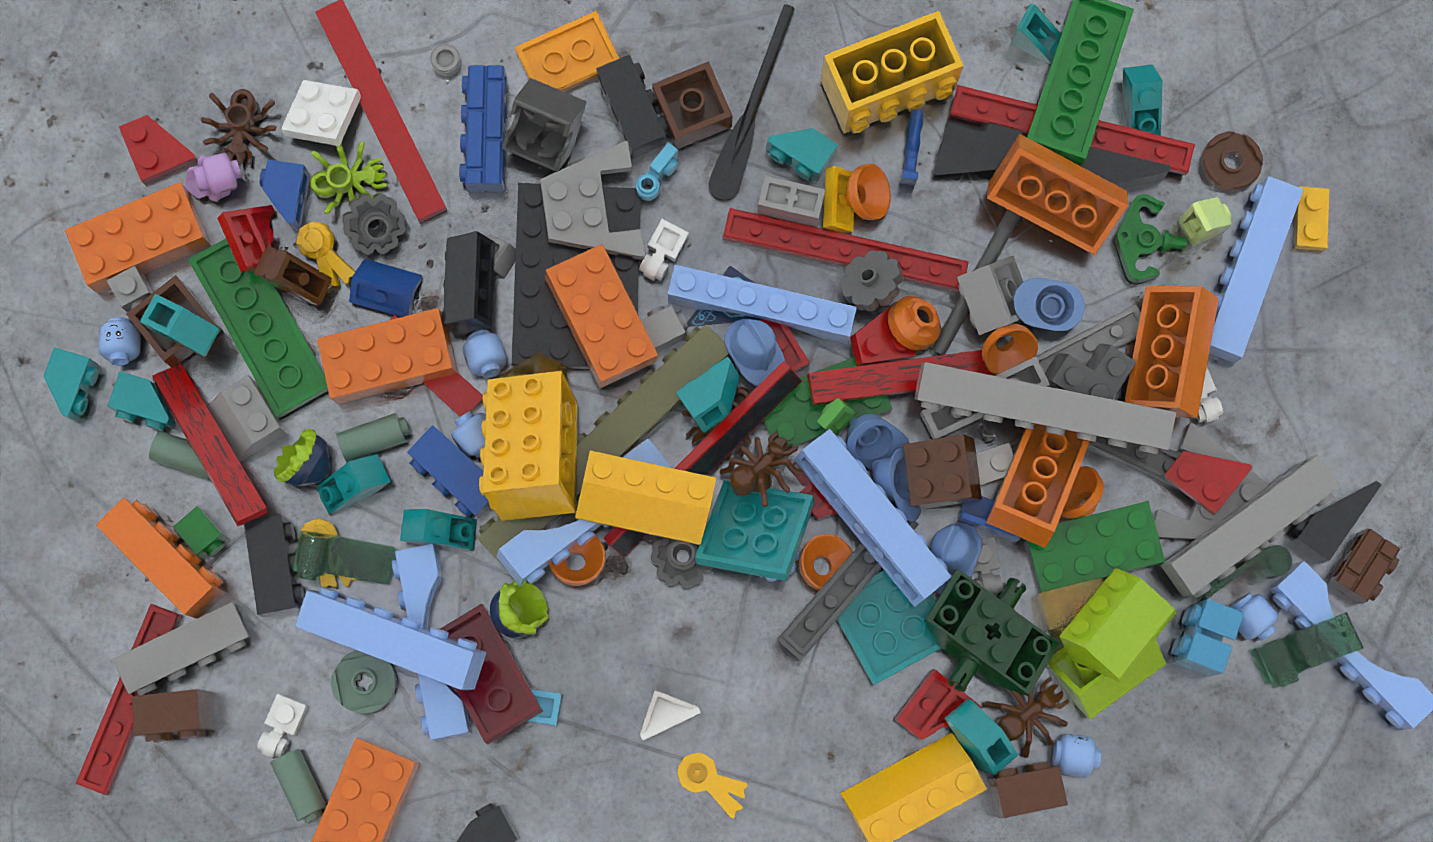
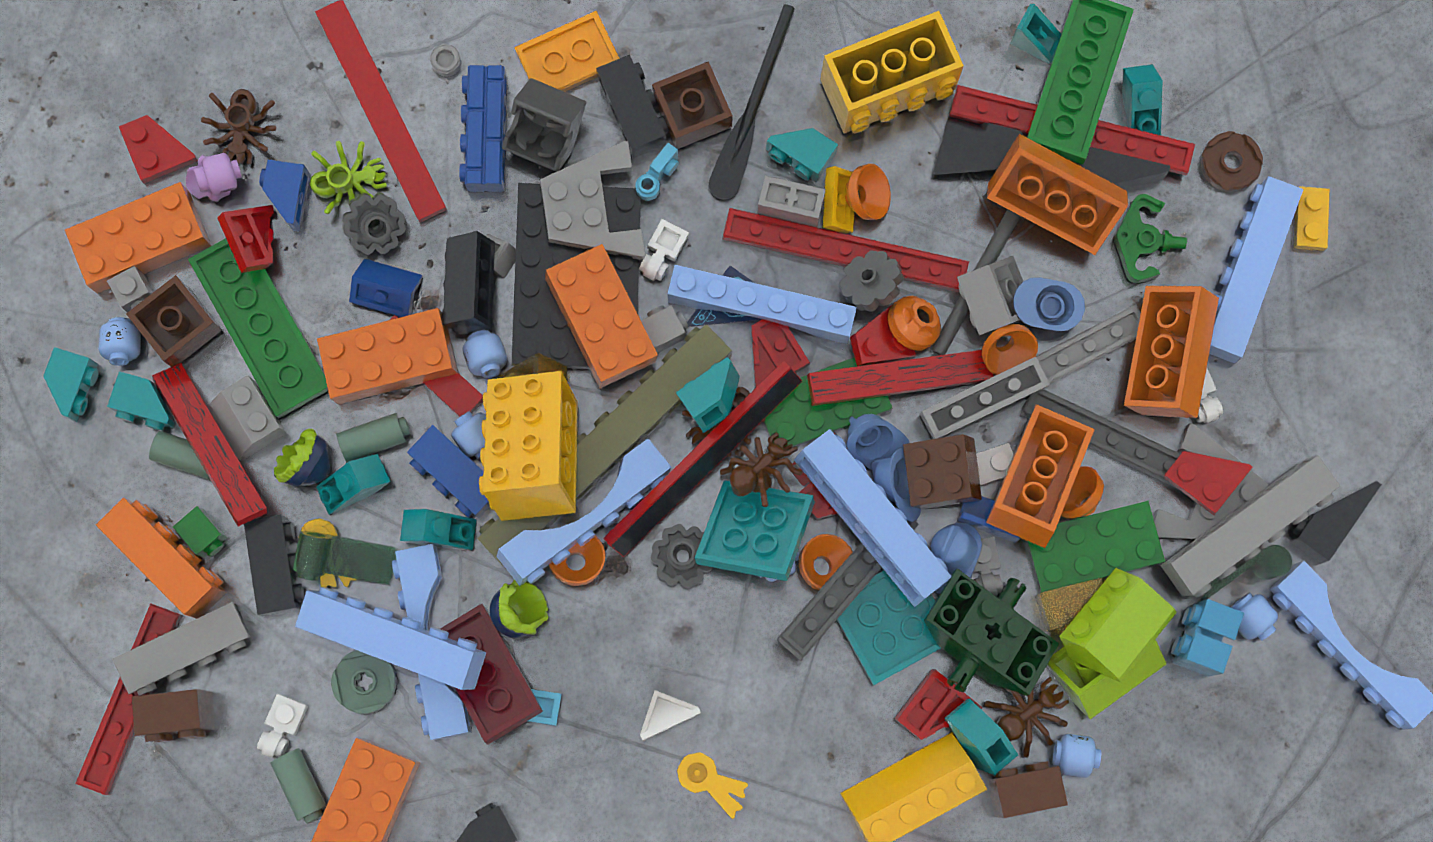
teal slope [140,294,220,357] -> none
reddish brown brick [254,247,332,306] -> none
white plate [281,80,361,146] -> none
yellow piece [296,221,355,289] -> none
yellow slope [575,450,716,545] -> none
medium blue piece [725,319,786,386] -> none
bright green plate [817,397,857,435] -> none
blue piece [900,110,924,185] -> none
light grey brick [914,362,1176,454] -> none
dark grey brick [1045,344,1136,400] -> none
yellowish green slope [1178,197,1232,247] -> none
clear green door [1256,612,1364,687] -> none
reddish brown brick [1328,528,1400,604] -> none

